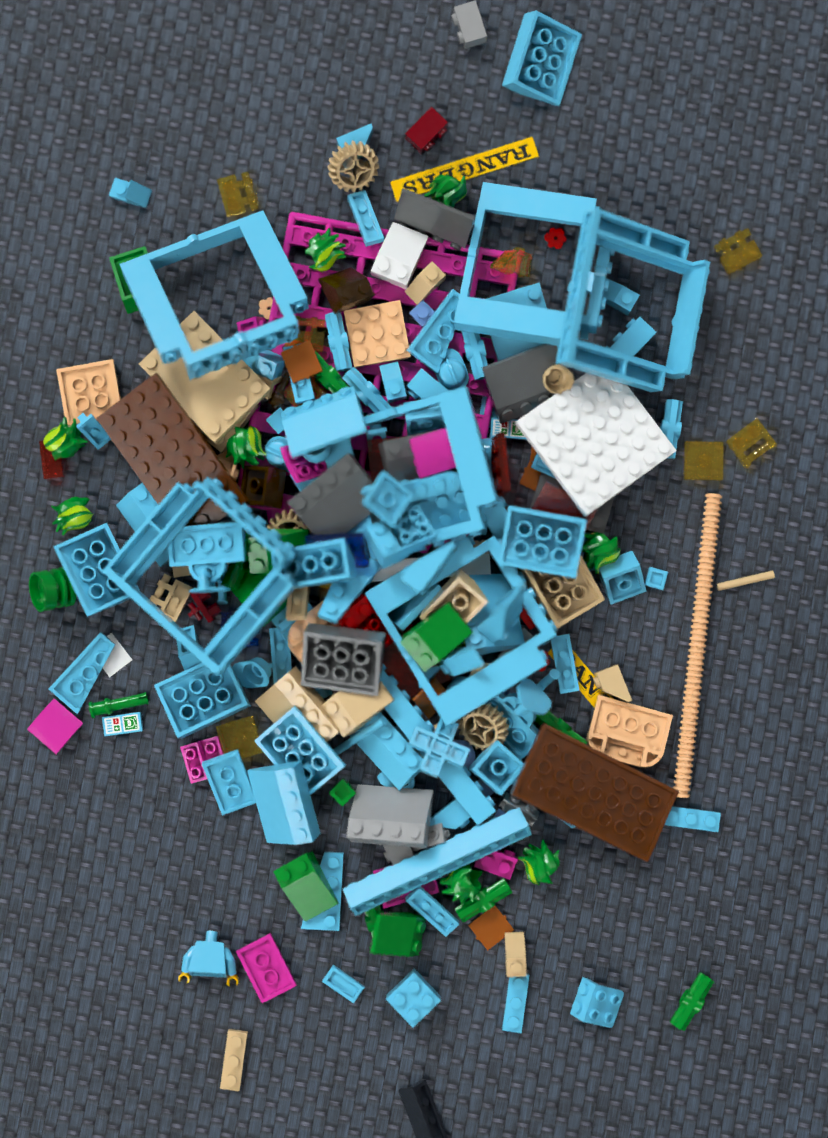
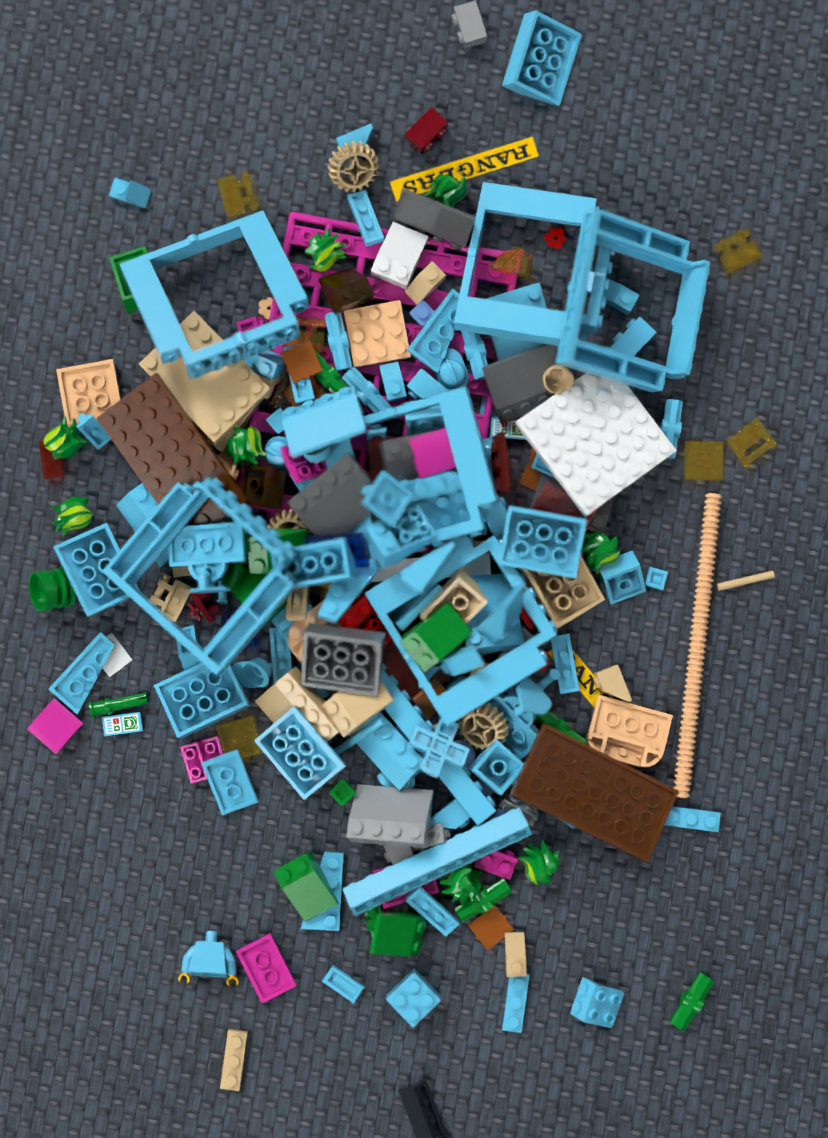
medium azure slope [247,761,321,845] -> none

